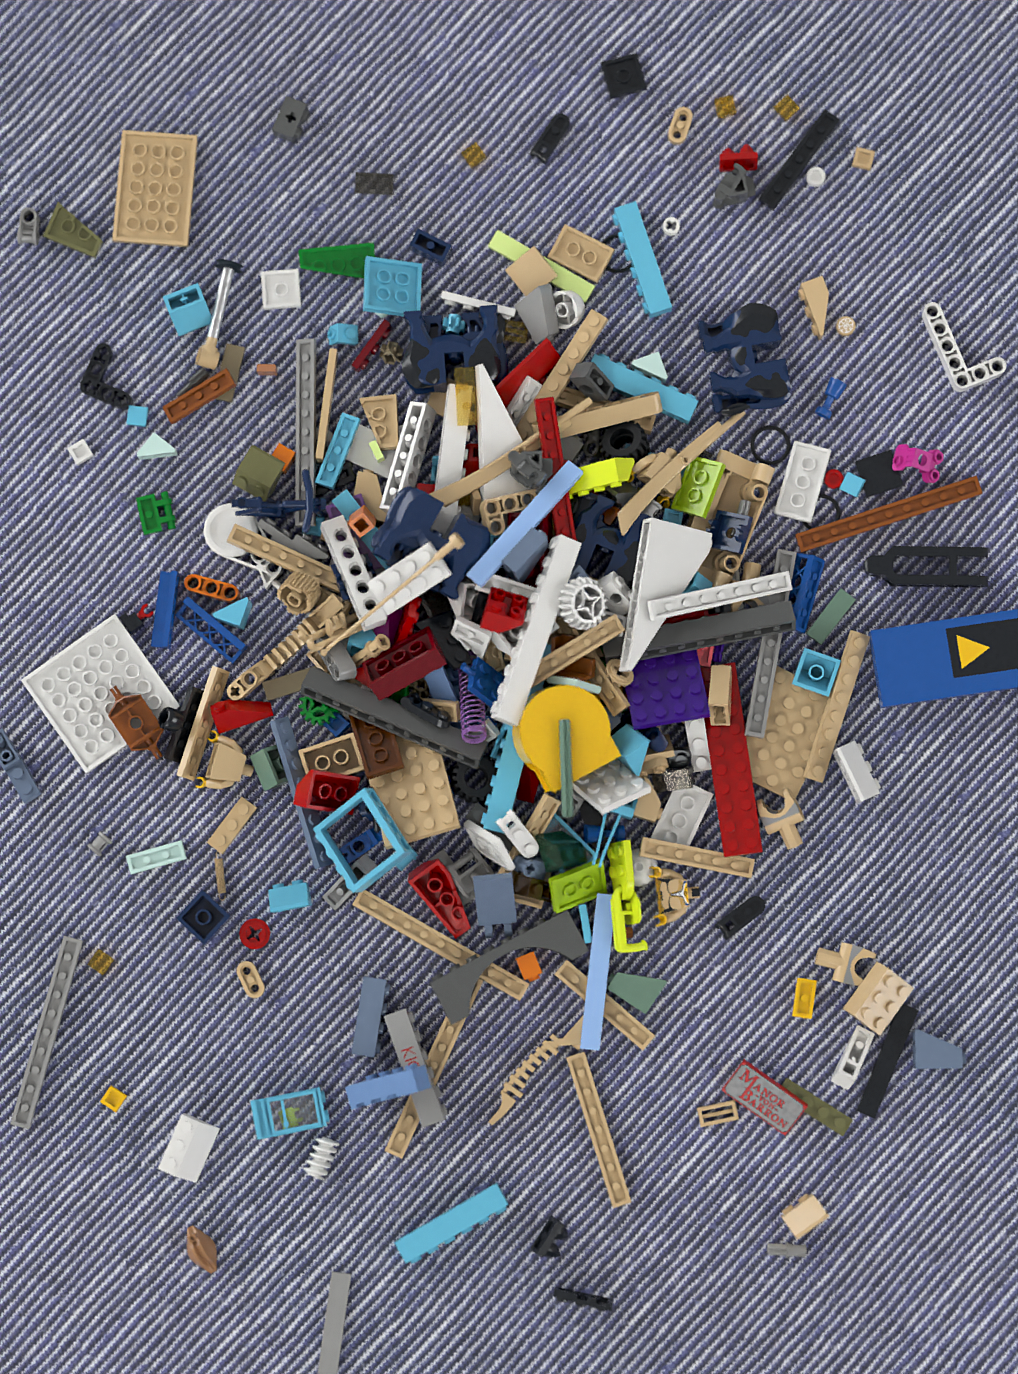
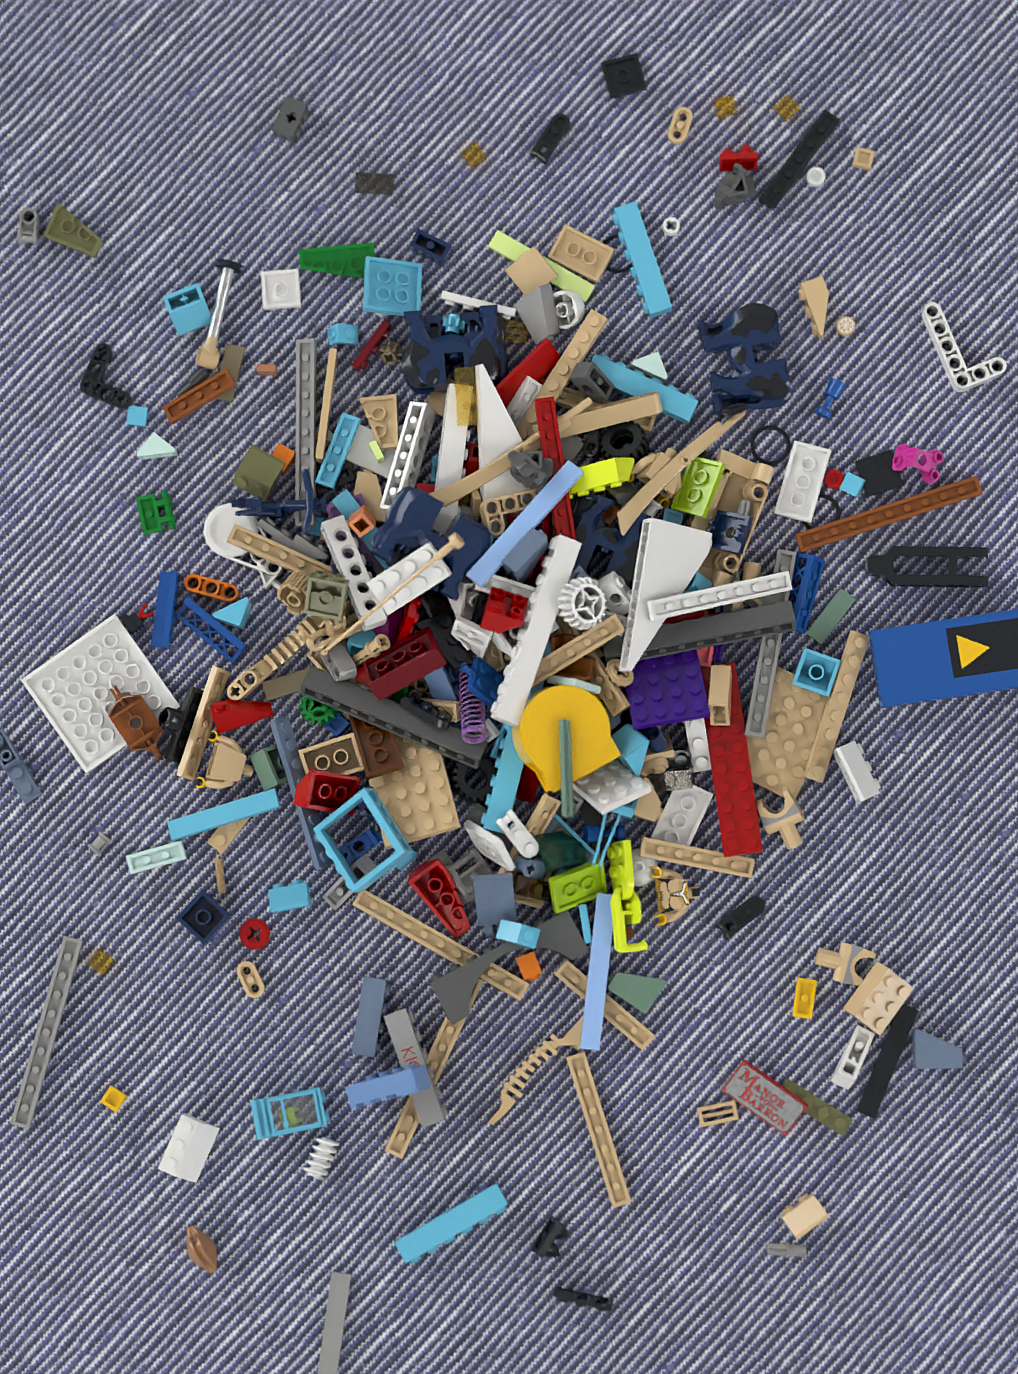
white plate [67,439,94,465] -> none
tan plate [112,130,198,247] -> none
none -> medium azure tile [167,788,281,841]
none -> olive plate [304,570,350,621]
none -> medium azure slope [496,919,540,949]

